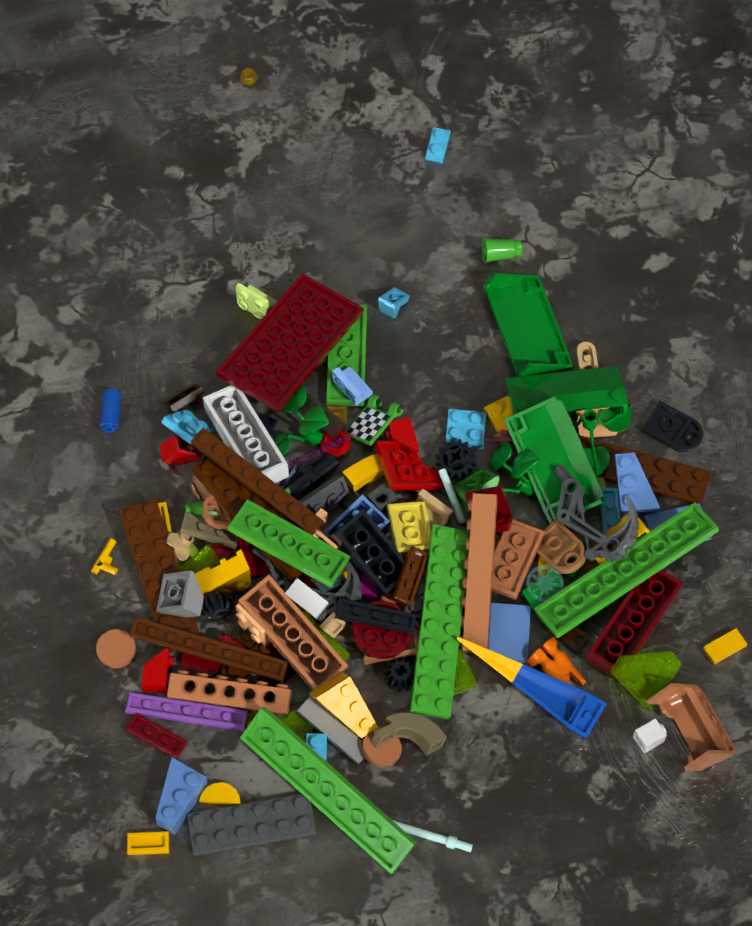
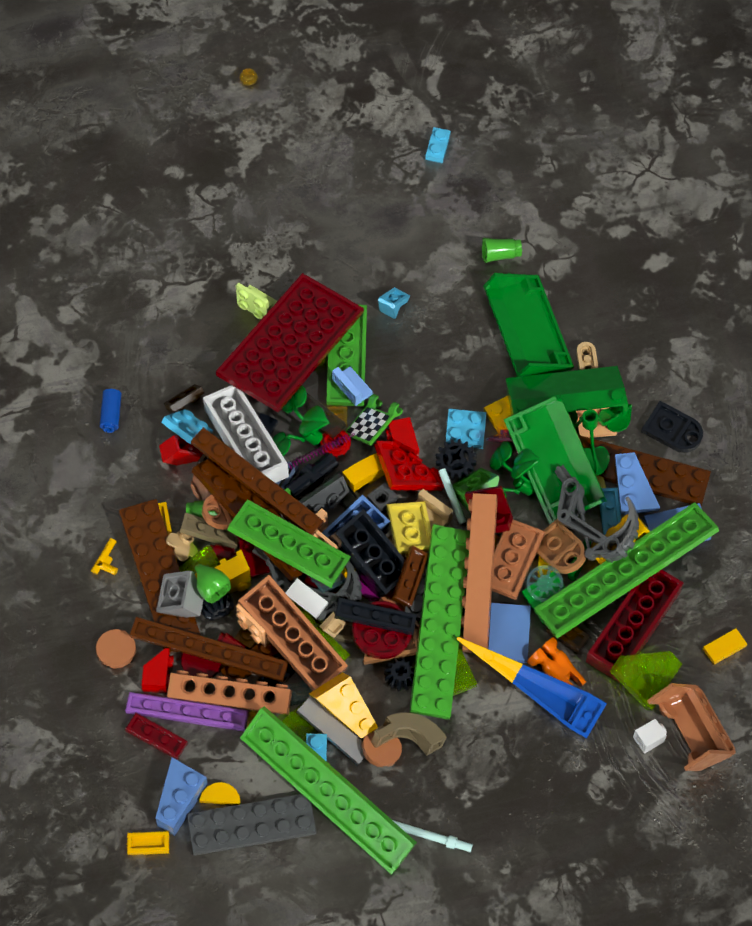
none -> bright green piece [195,564,231,603]

